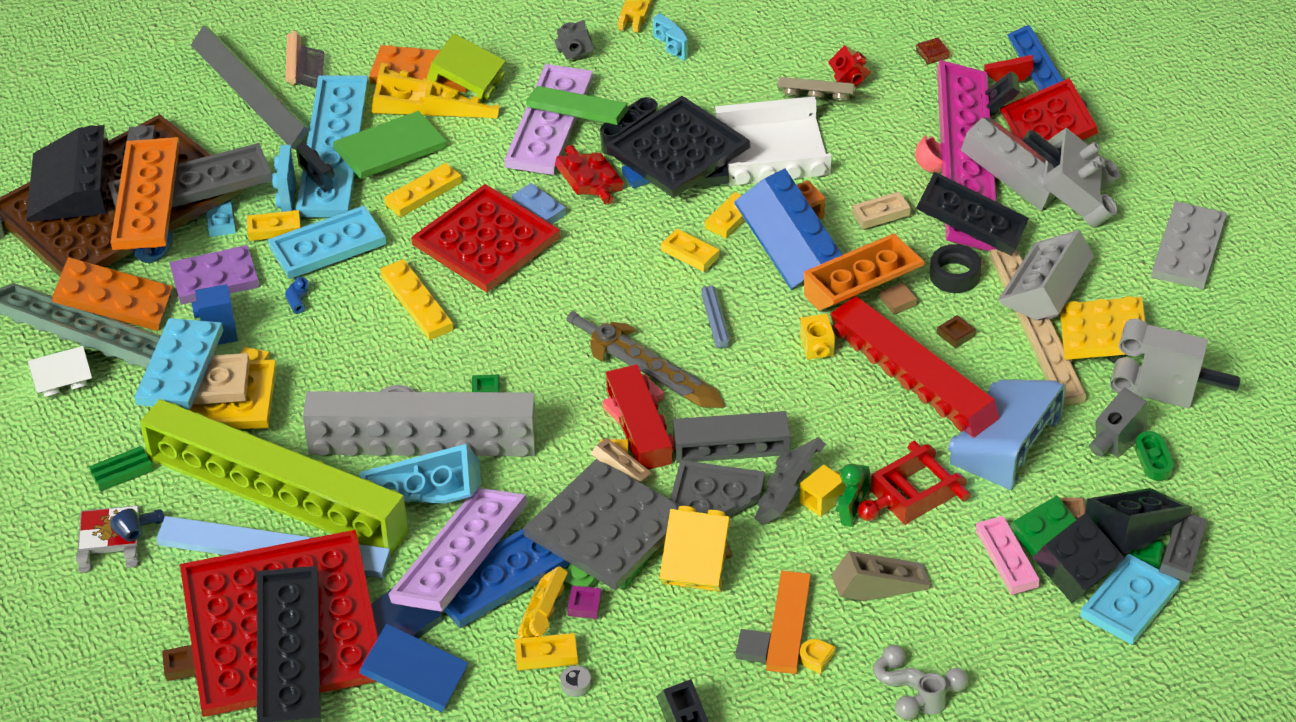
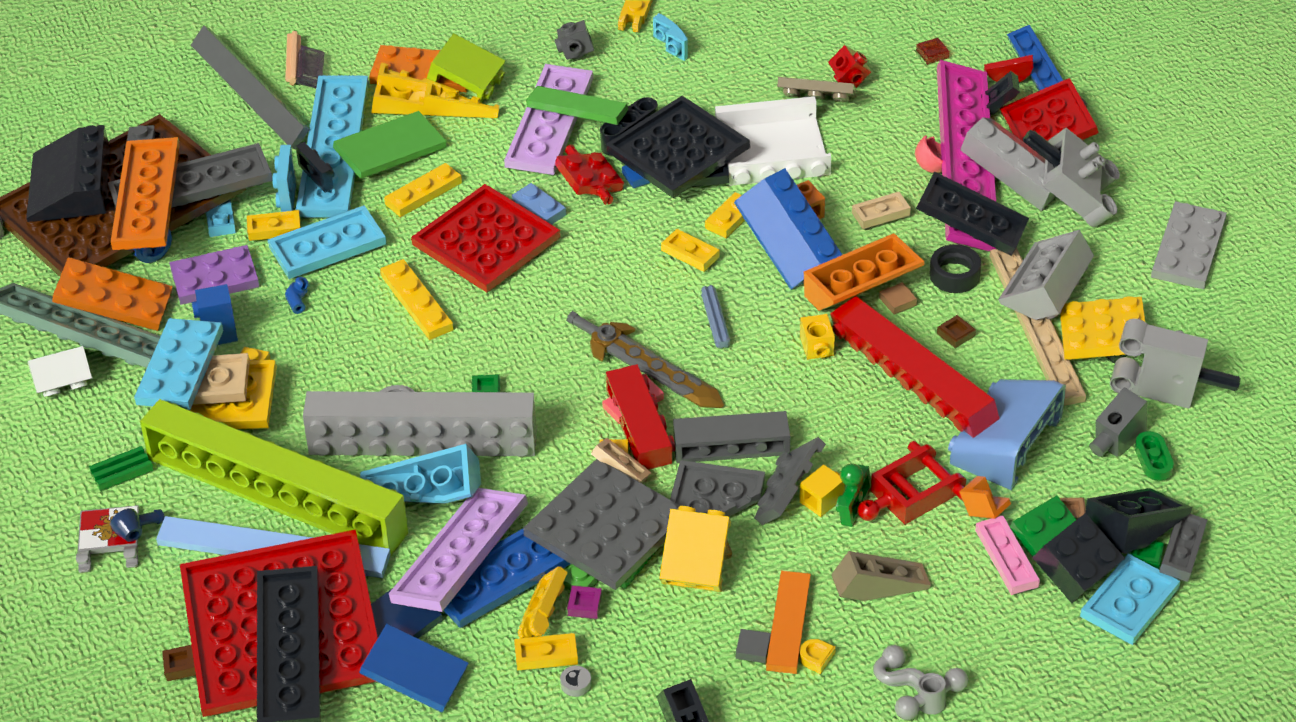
none -> orange panel [959,476,1011,519]

